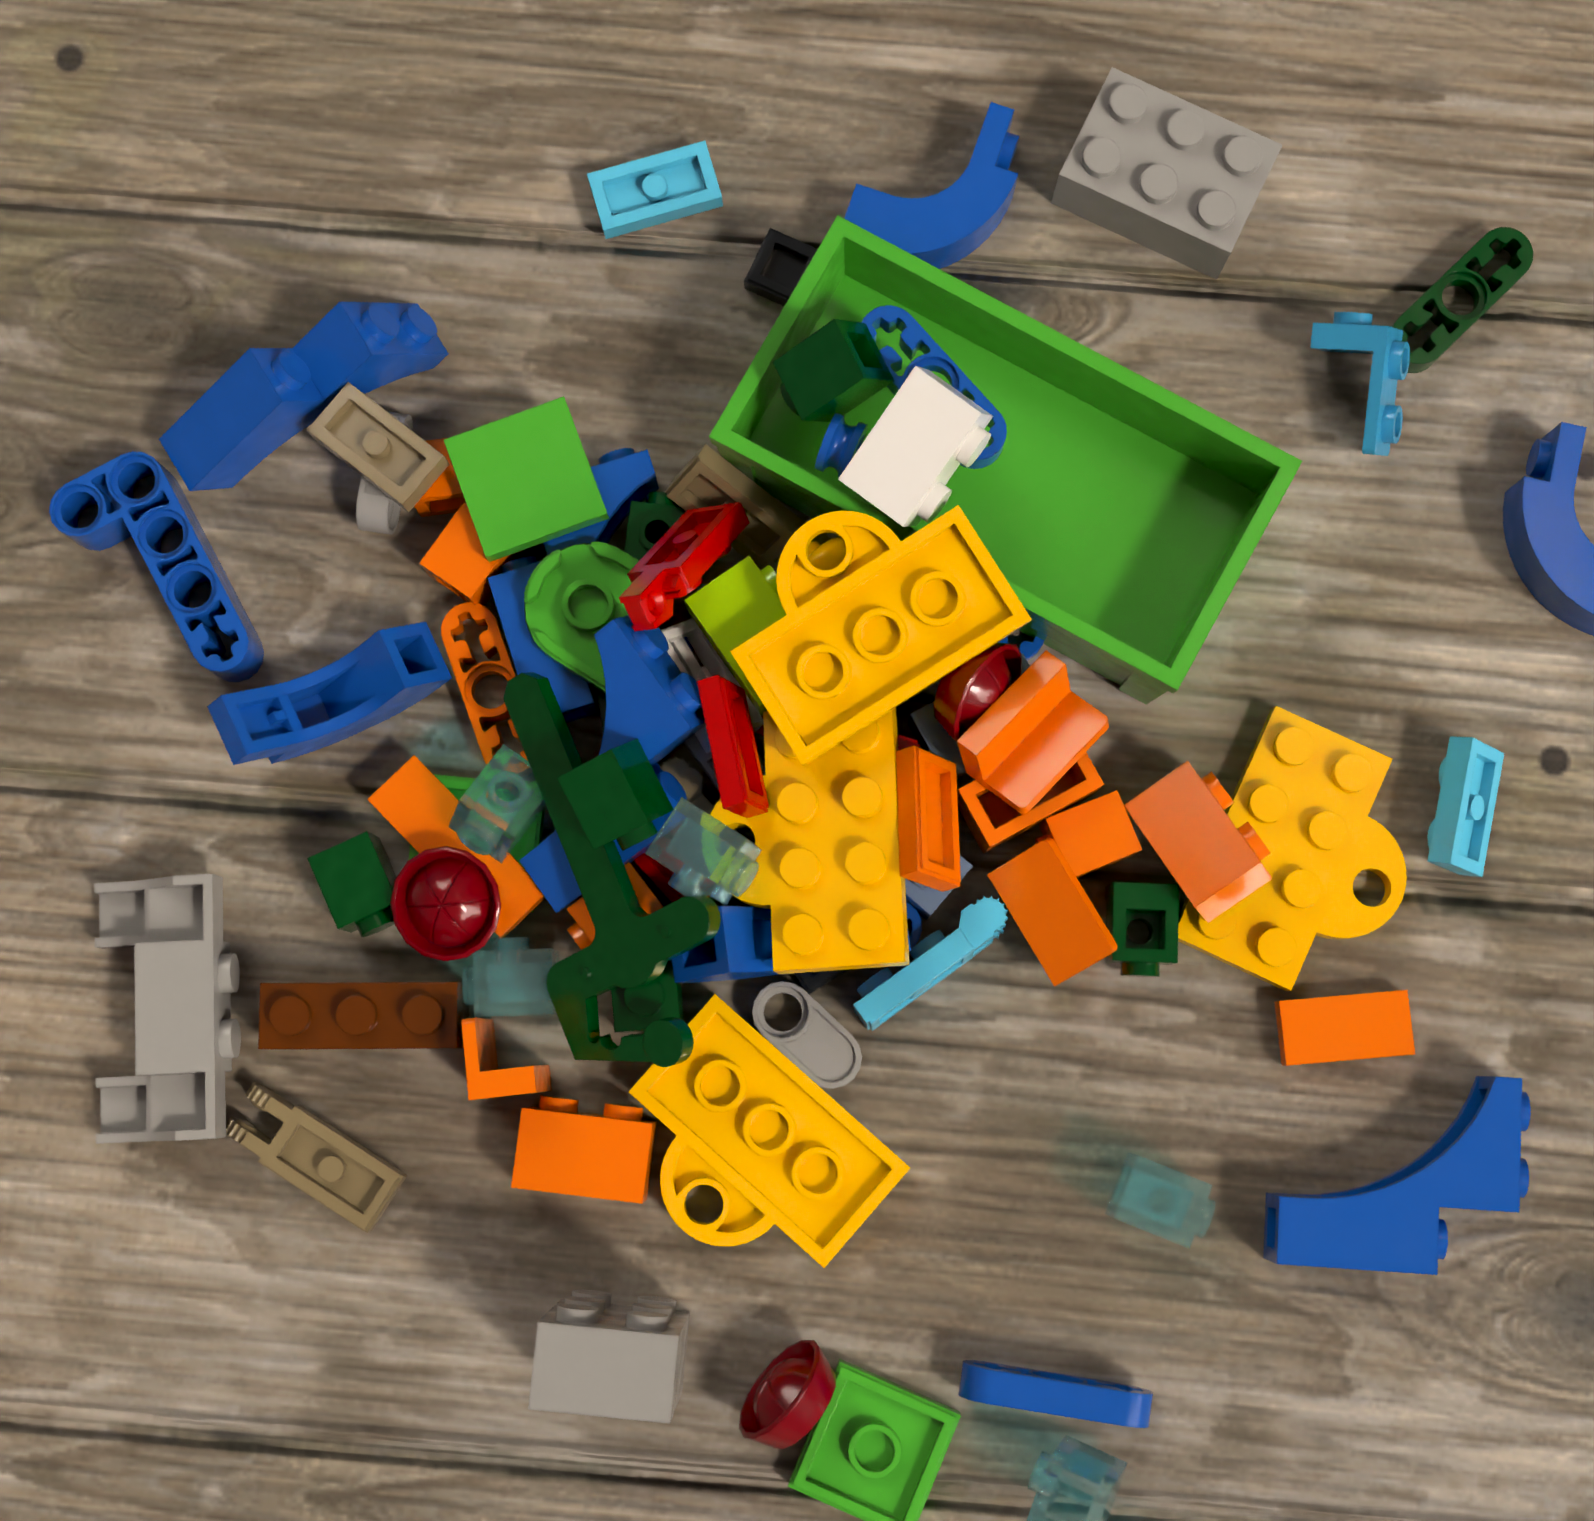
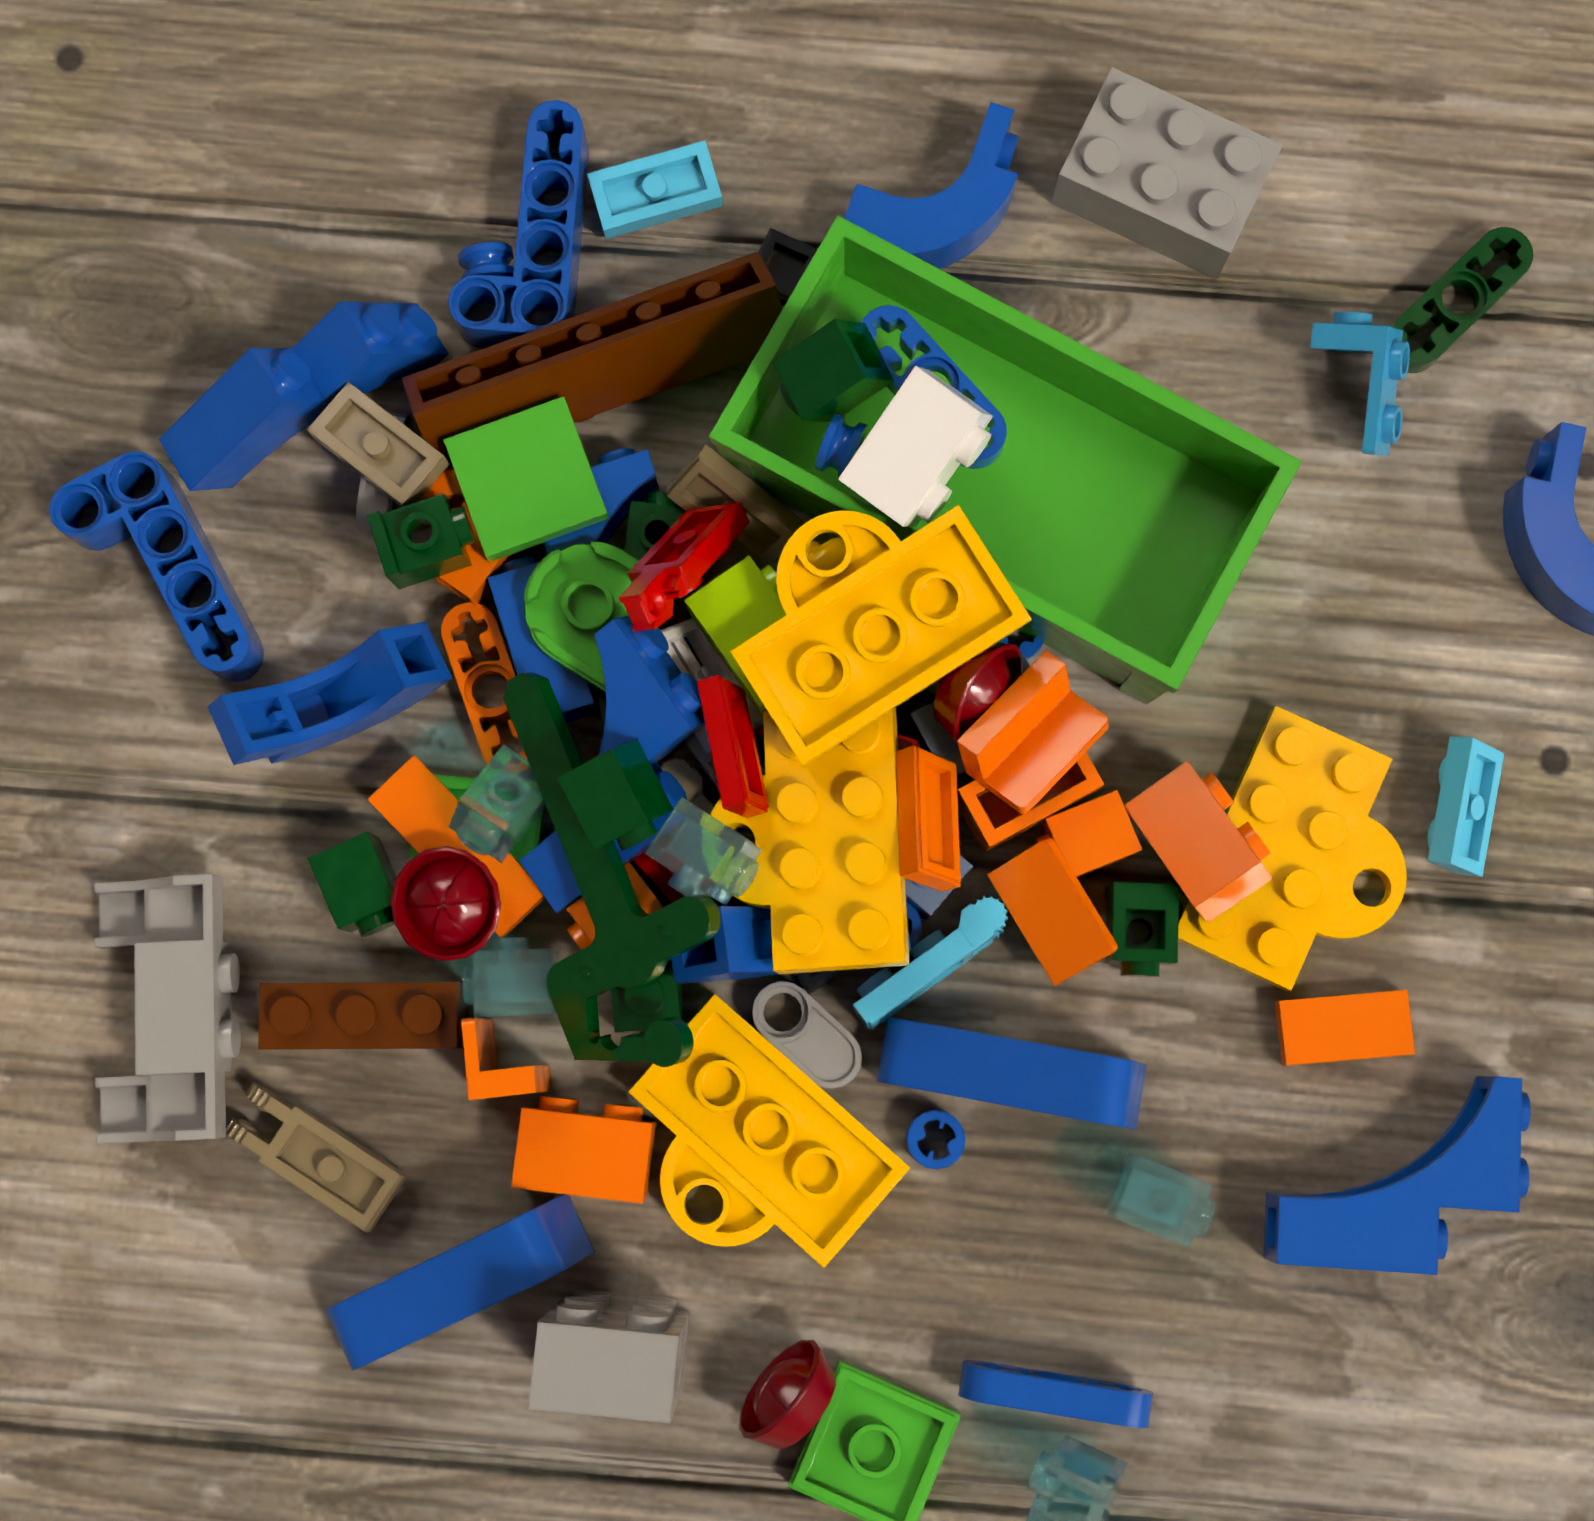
none -> blue beam [325,1194,595,1371]
none -> dark green brick [366,493,476,590]
none -> reddish brown brick [402,251,782,468]
none -> blue beam [448,100,589,349]
none -> blue bush [458,242,514,279]
none -> blue beam [876,1017,1147,1130]
none -> blue bush [906,1109,966,1170]

